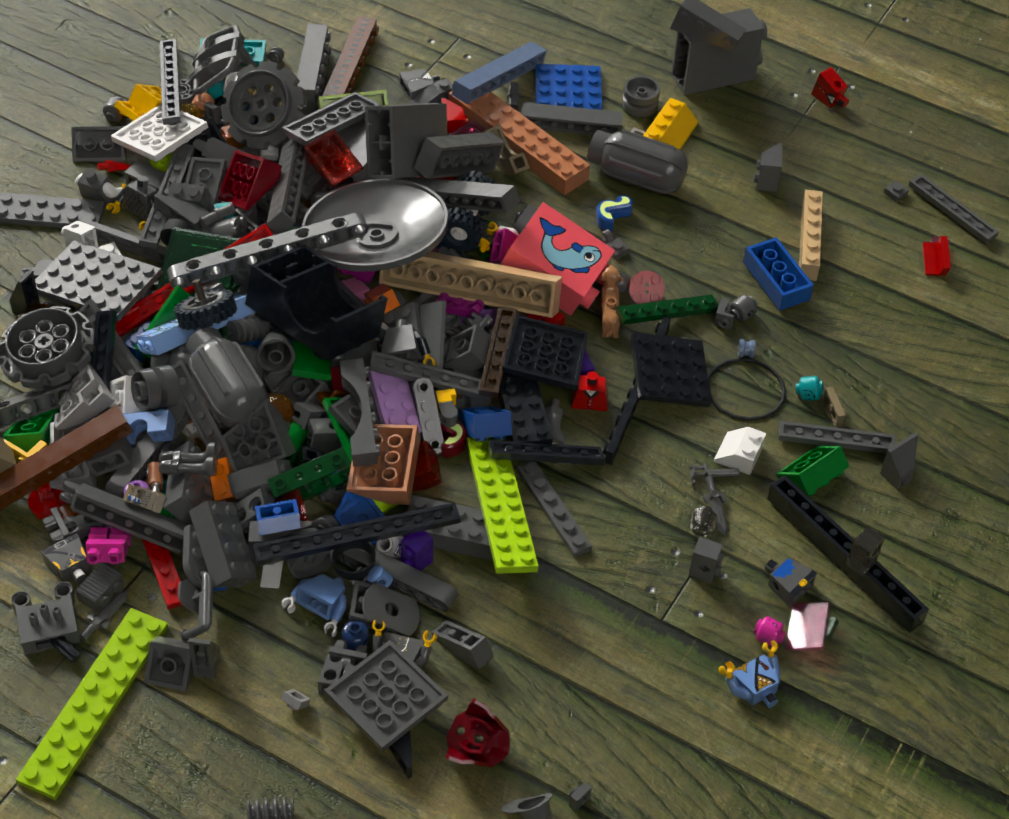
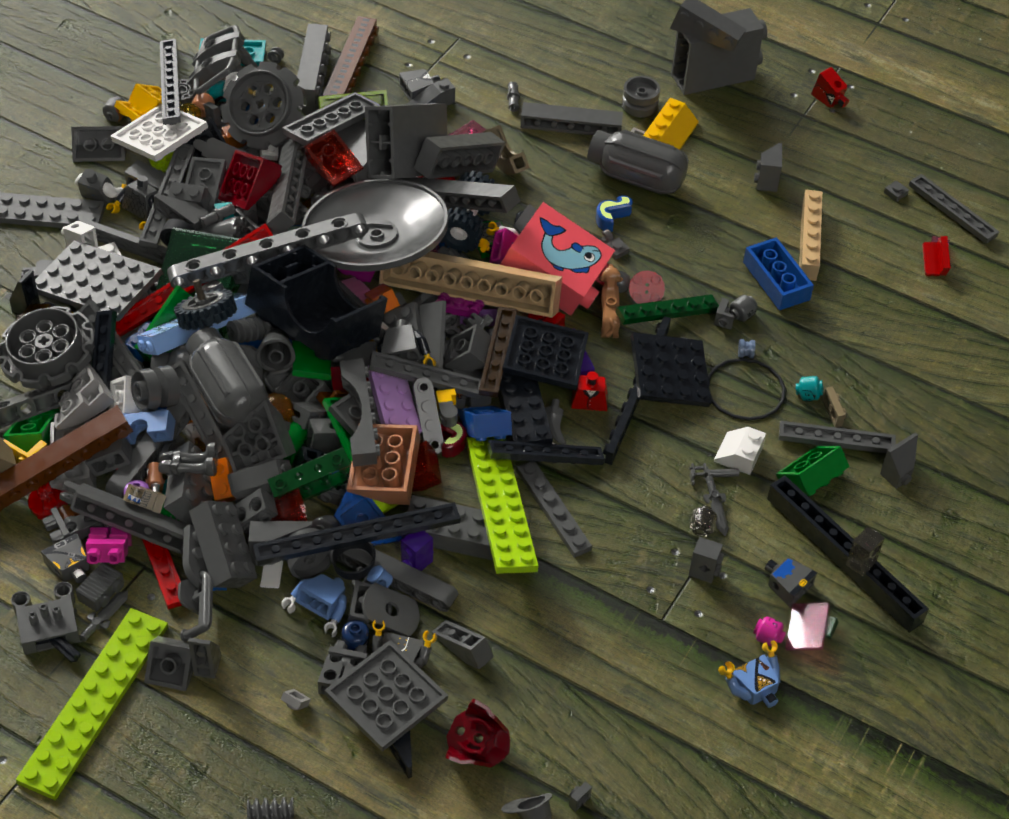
red bar [97,160,131,172] -> none
blue brick [255,499,301,536] -> none
light grey head [376,536,404,559] -> none
red slope [441,98,468,133] -> none
nougat brick [448,91,590,196] -> none
sand blue brick [451,41,547,104] -> none
blue plate [535,64,602,110] -> none

